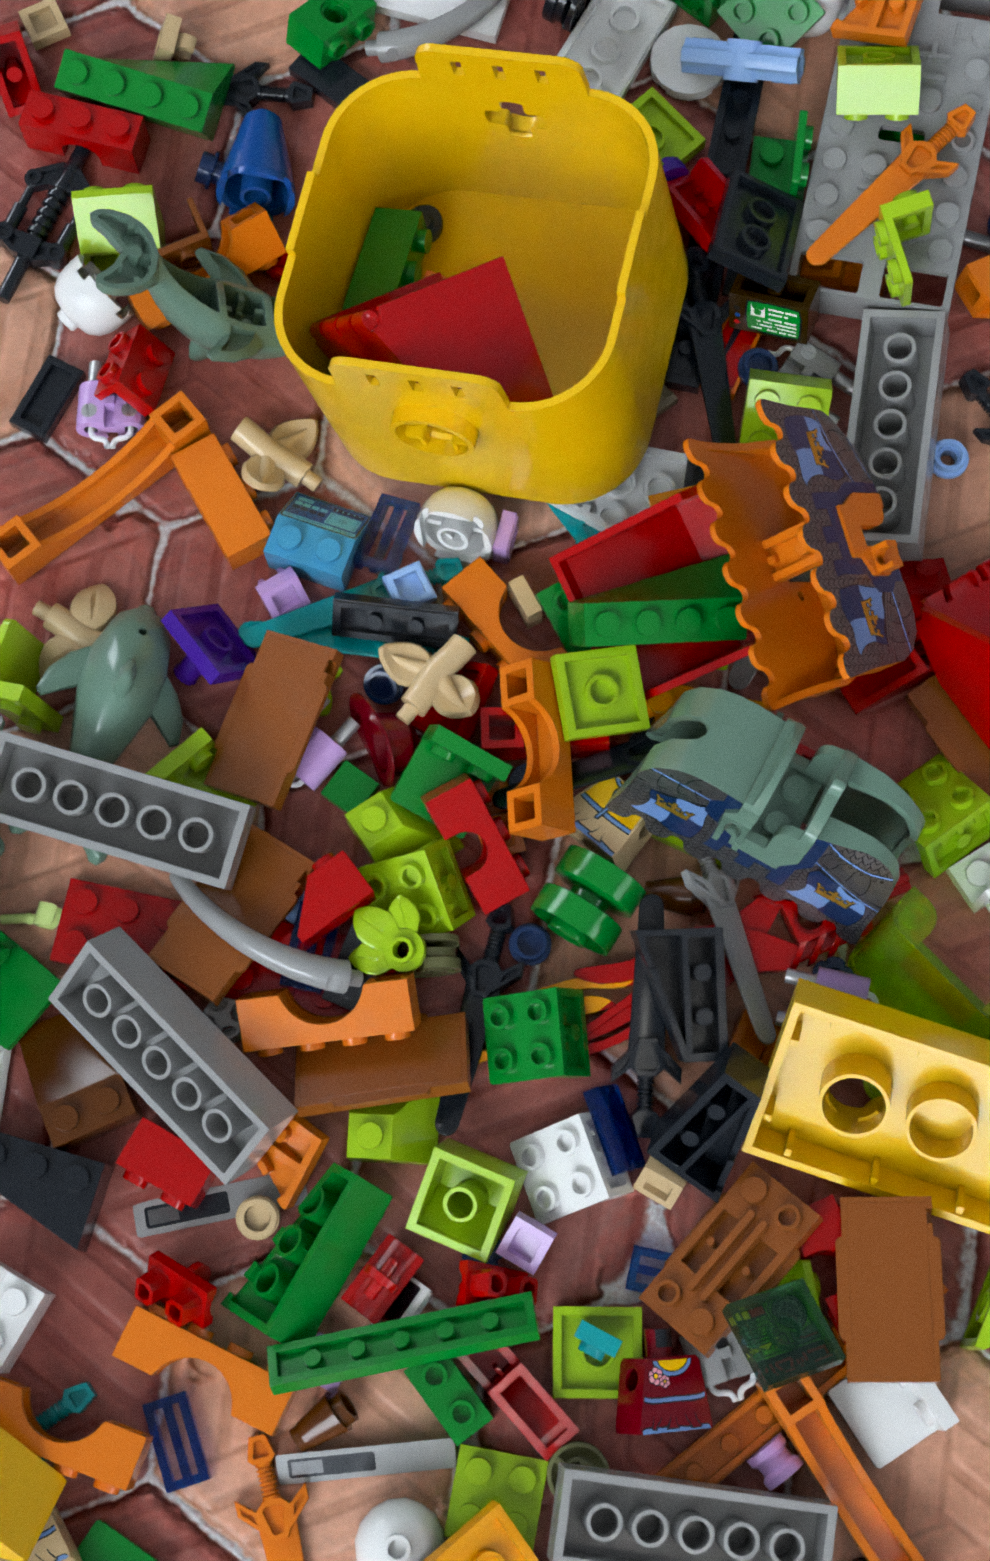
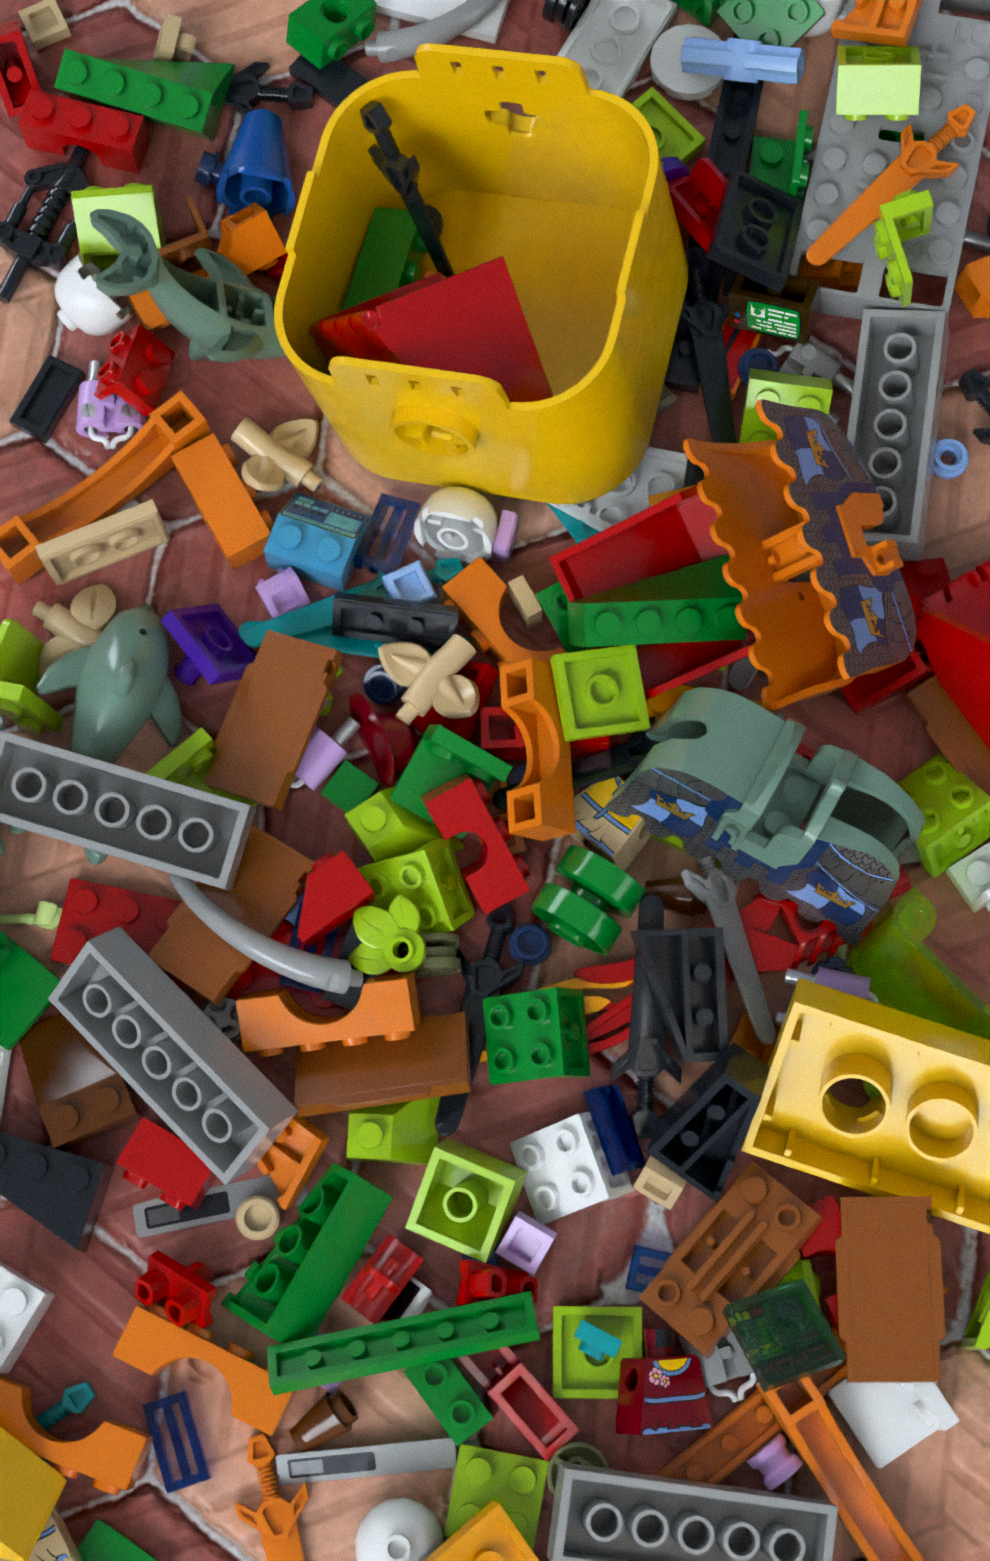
none -> tan tile [35,499,170,586]
none -> black sword [360,101,455,277]

